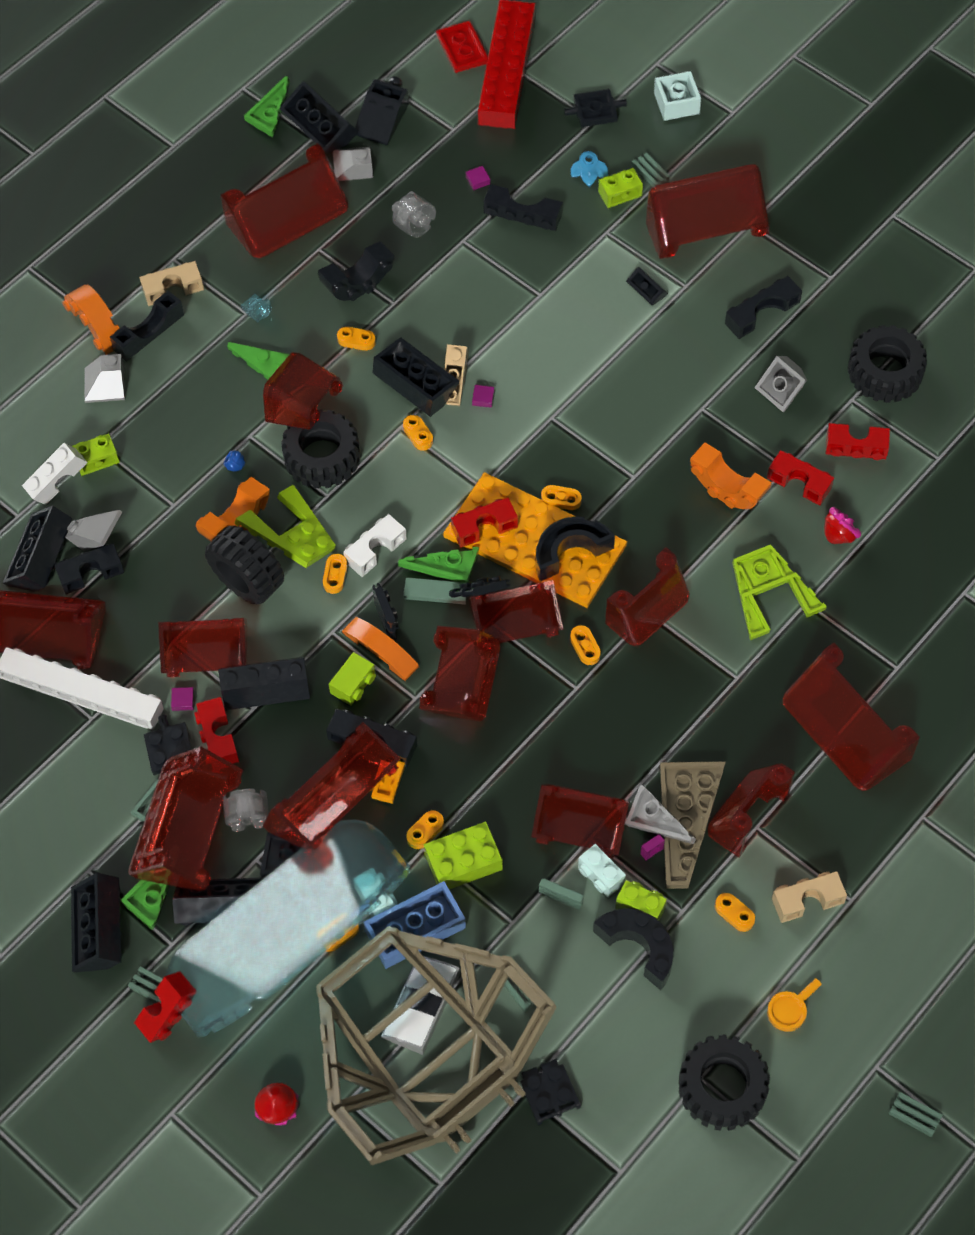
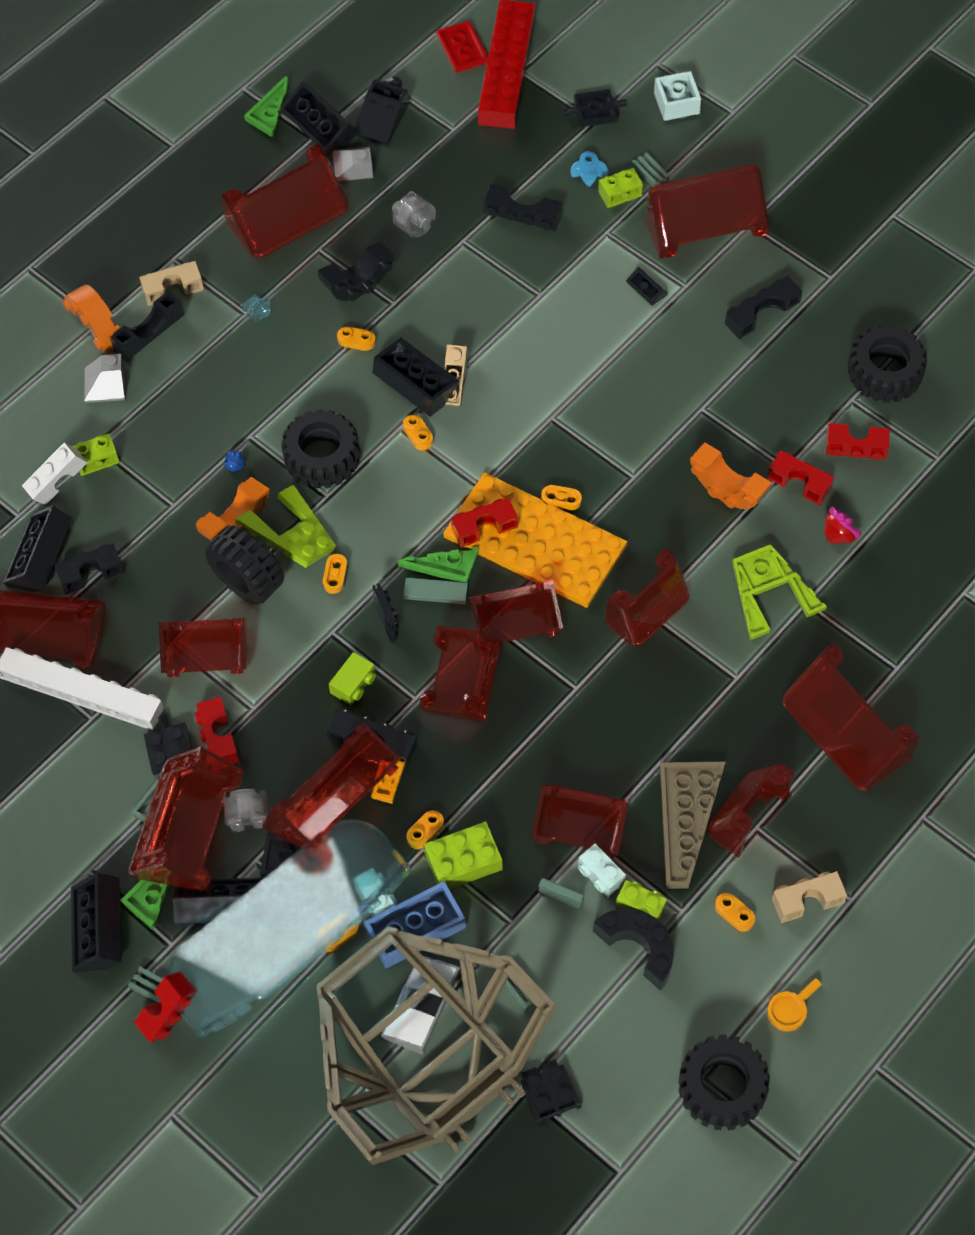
light grey slope [65,510,122,552] -> none
magenta tile [171,687,194,711] -> none
black slope [218,657,310,710] -> none
bright green wing [227,342,295,390] -> none
red hair [255,1083,299,1125] -> none
clear red windscreen [263,352,343,430] -> none
orange slope [342,617,419,681] -> none
white arch [344,514,407,577] -> none
black plate [449,576,510,598] -> none
magenta tile [466,166,490,190] -> none
magenta tile [472,385,494,408] -> none
black brick [536,517,615,582] -> none
light orange plate [570,625,601,665] -> none
light grey wing [625,785,696,844] -> none
magenta tile [641,834,665,861] -> none
light grey slope [754,356,807,412] -> none
sand green tile [889,1092,943,1137] -> none

